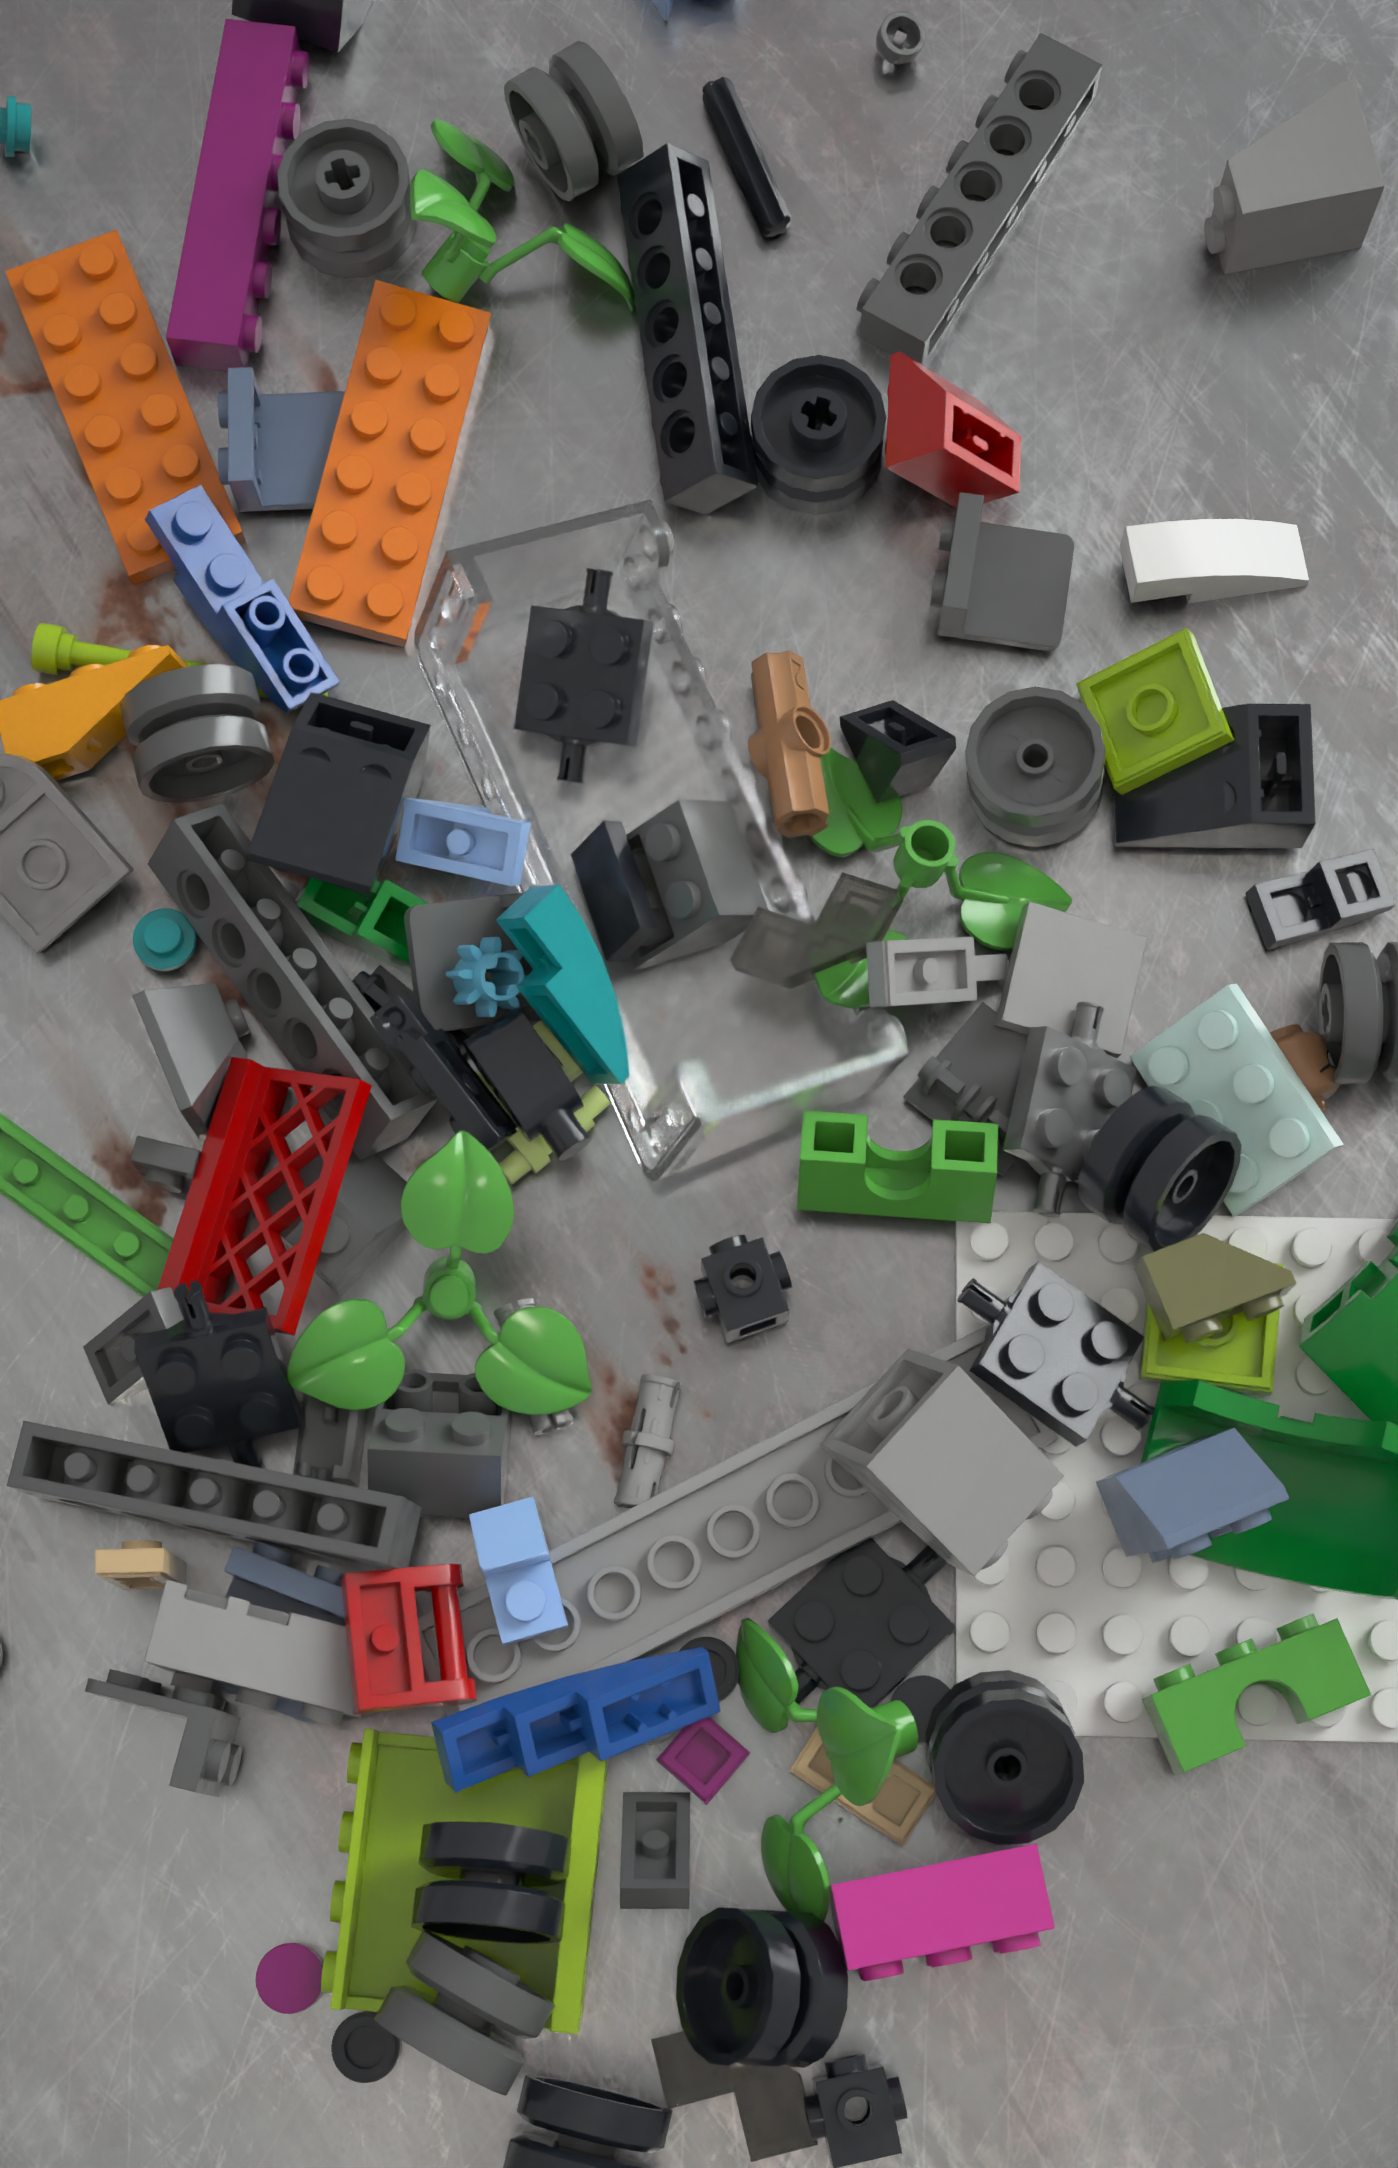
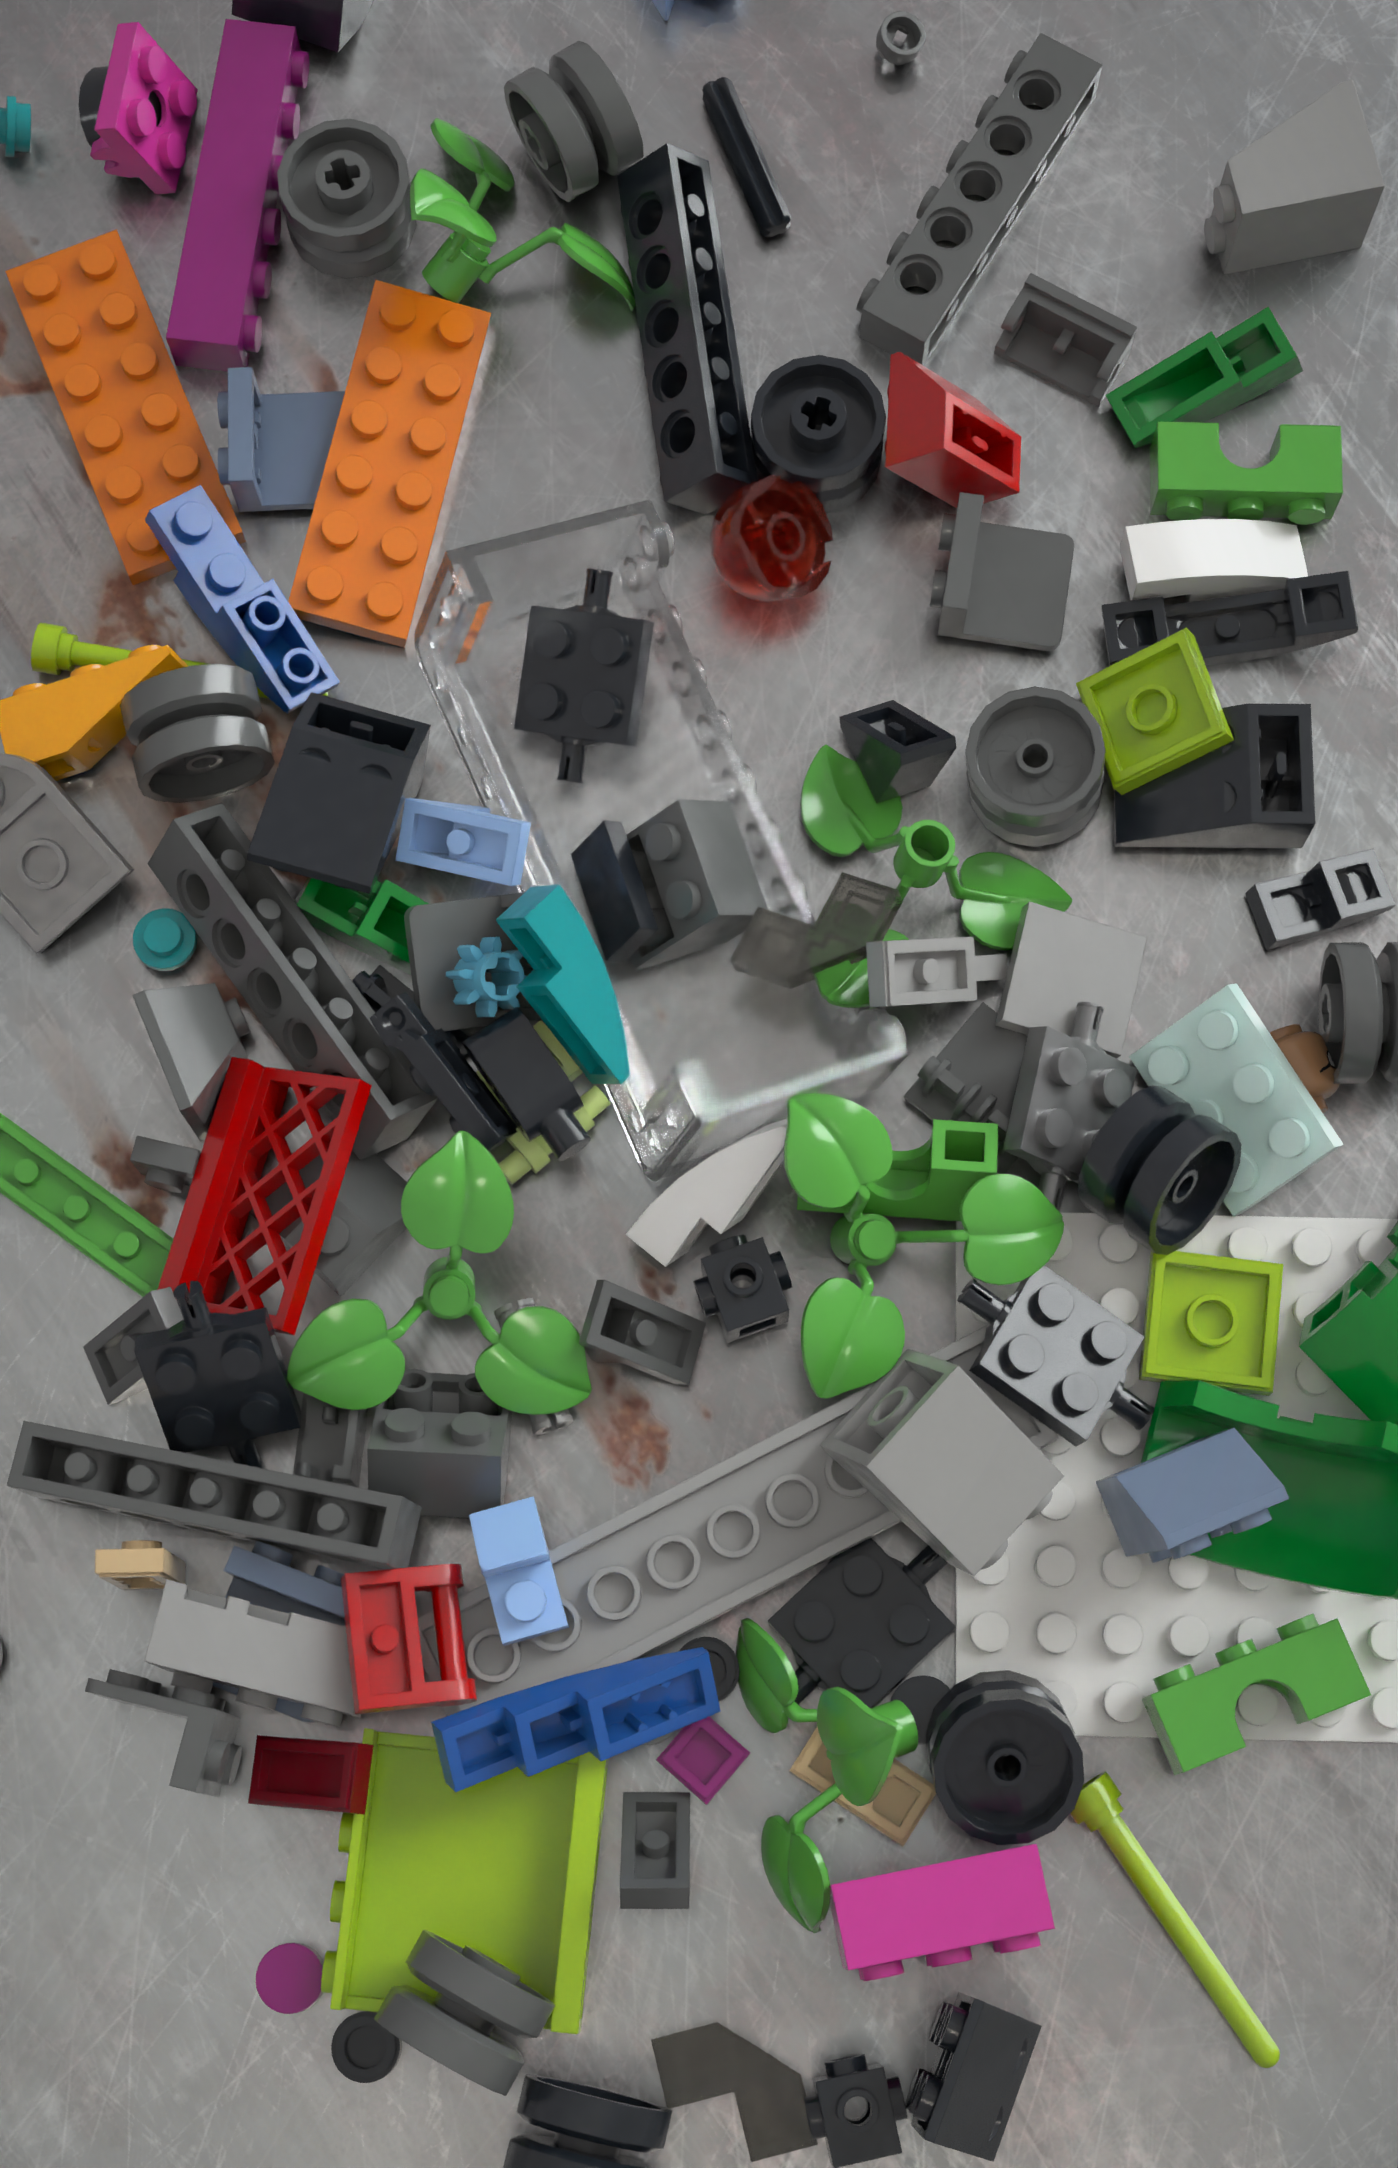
black wheel [411,1821,572,1944] -> none
light grey pin [614,1374,682,1509] -> none
black wheel [676,1907,848,2068] -> none
medium nougat piece [748,650,831,838] -> none
olive slope [1134,1233,1296,1344] -> none
none -> dark pink piece [79,22,198,194]
none -> dark red tile [248,1735,374,1815]
none -> dark grey slope [579,1280,706,1385]
none -> white slope [625,1119,787,1267]
none -> clear red cylinder [709,475,833,602]
none -> bright green plant [784,1093,1064,1399]
none -> black slope [905,1992,1042,2162]
none -> dark grey hinge [994,273,1137,407]
none -> lime piece [1070,1771,1280,2068]
none -> black slope [1101,571,1358,666]
none -> green slope [1105,307,1303,448]
none -> bright green arch [1150,422,1343,525]

